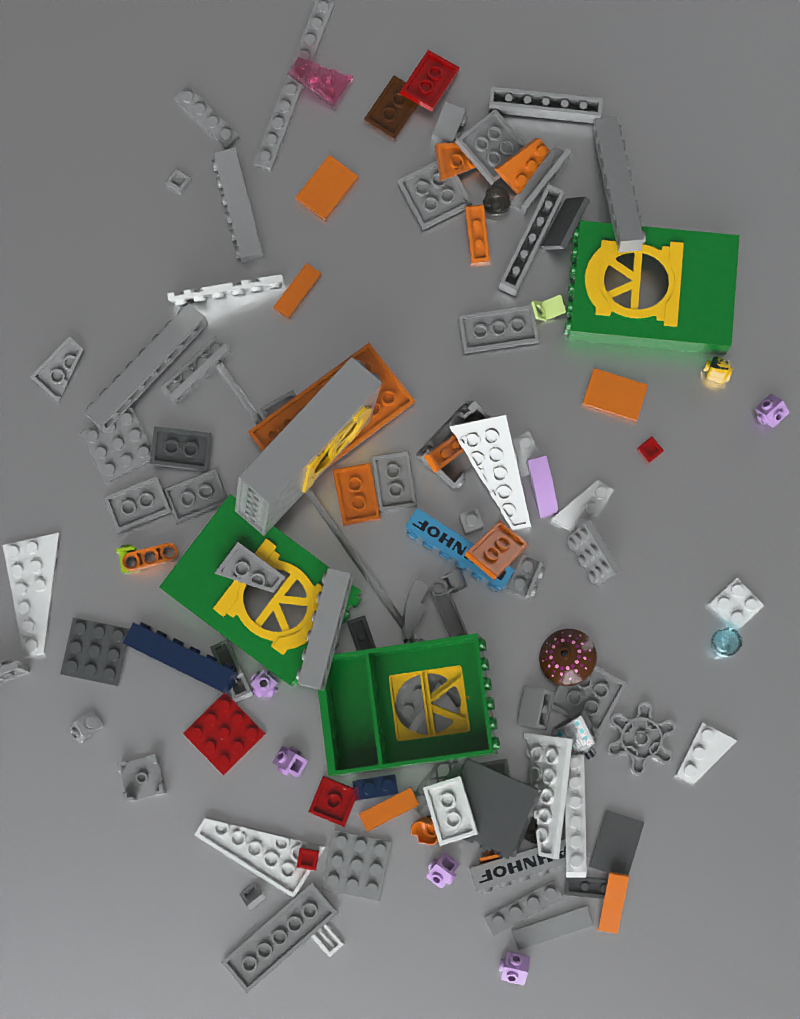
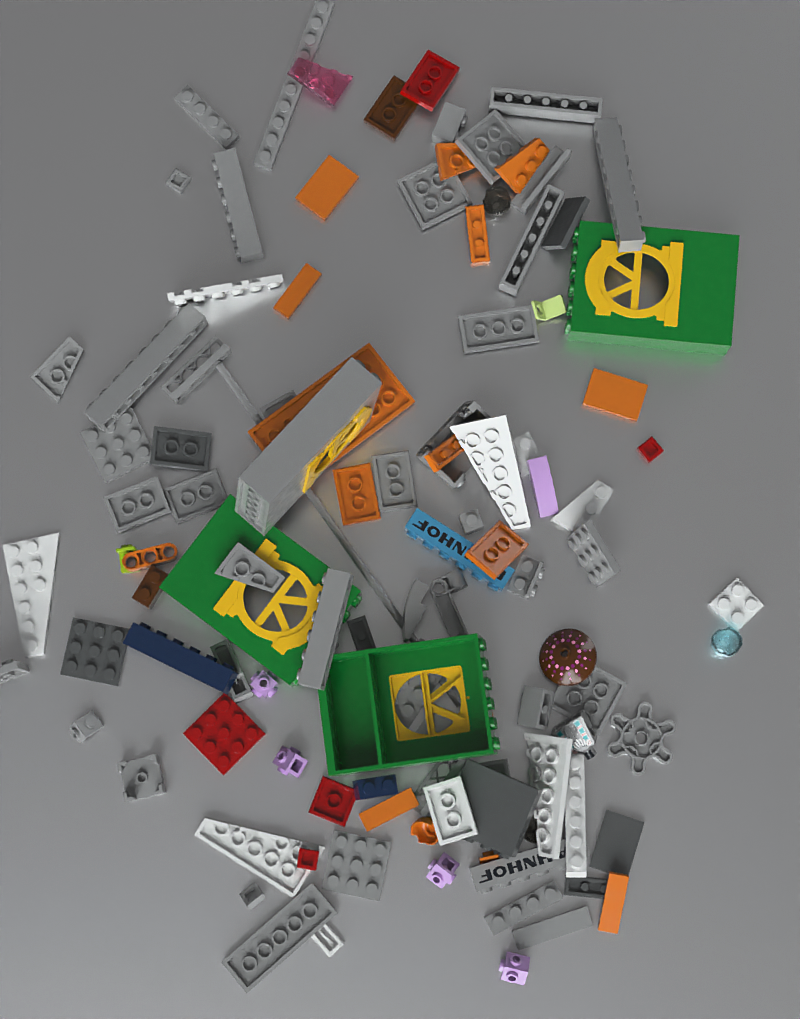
white wing [676,723,737,784] -> none
yellow head [703,356,733,384] -> none
lavender brick [755,394,789,428] -> none
none -> reddish brown brick [132,565,168,609]

